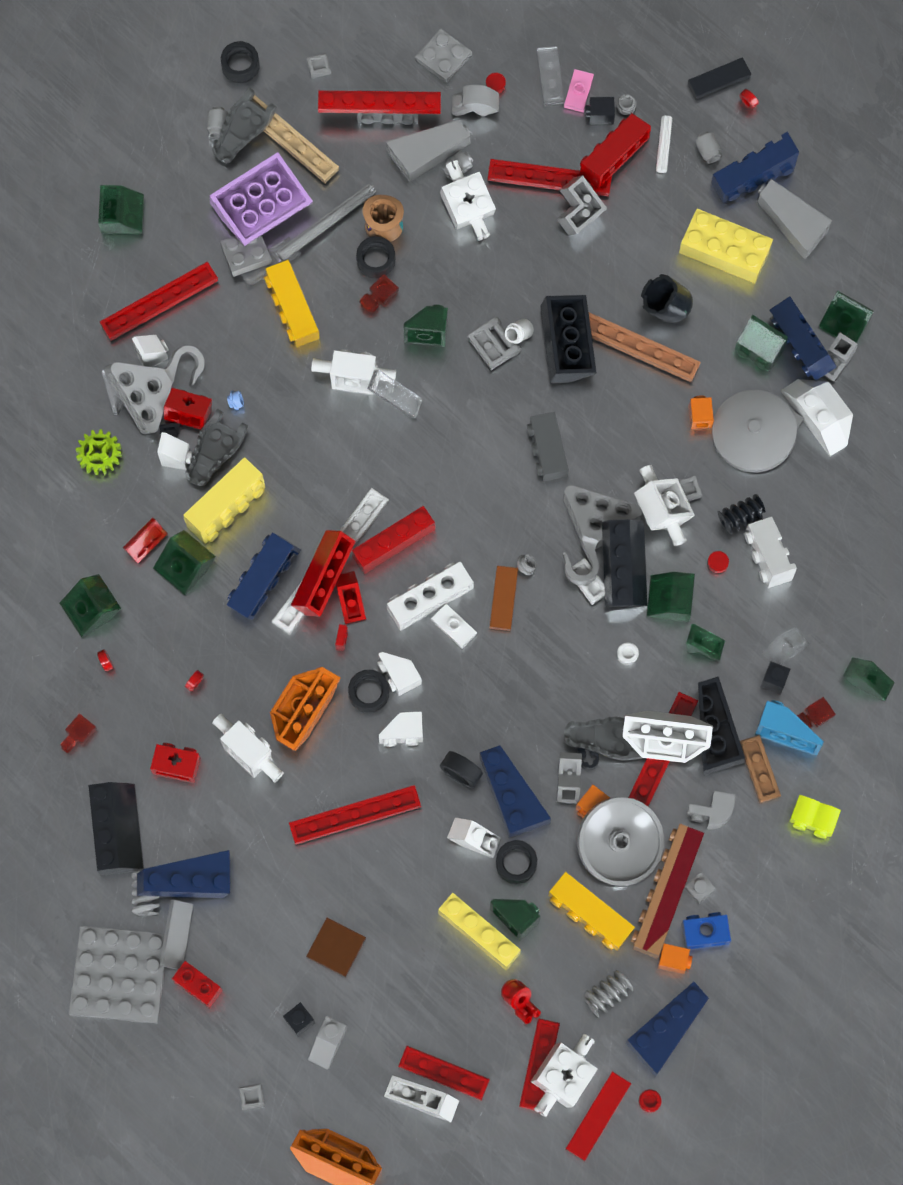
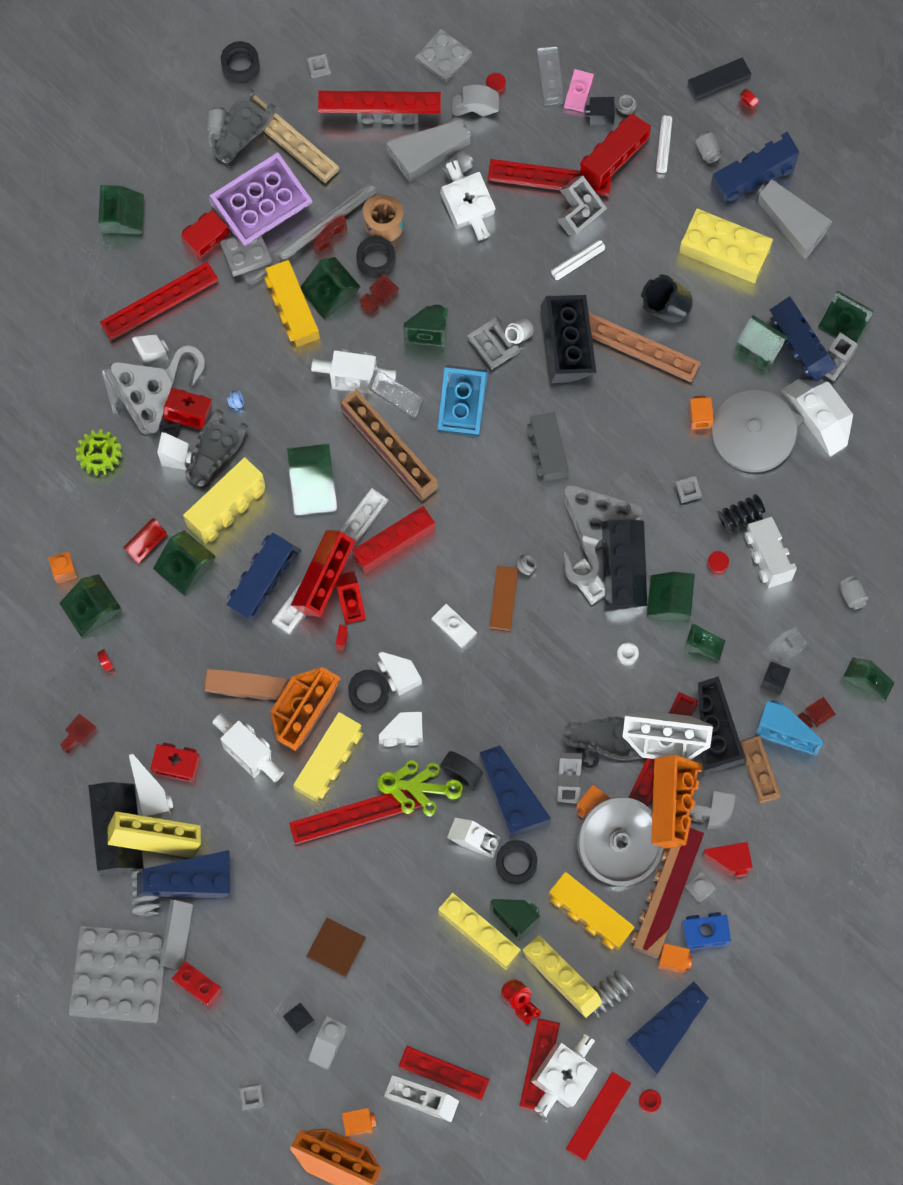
red tile [185,670,204,691] -> none
white brick [387,562,474,631] -> none
white brick [634,465,695,546] -> none
neon yellow brick [789,795,841,839] -> none
none -> orange brick [48,551,78,584]
none -> light yellow brick [108,811,201,858]
none -> white slope [129,754,174,818]
none -> red brick [181,210,230,260]
none -> nougat slope [203,669,290,701]
none -> slope [287,444,337,516]
none -> light yellow brick [293,712,363,803]
none -> clear green slope [300,257,361,318]
none -> clear red slope [313,215,347,255]
none -> medium nougat brick [340,389,438,501]
none -> orange brick [342,1108,376,1138]
none -> lime plant [377,760,463,816]
none -> dark azure slope [438,365,489,435]
none -> light yellow brick [523,935,602,1018]
none -> white axle [551,240,605,280]
none -> orange wedge [651,755,703,848]
none -> red slope [702,842,753,877]
none -> light grey brick [840,576,868,609]

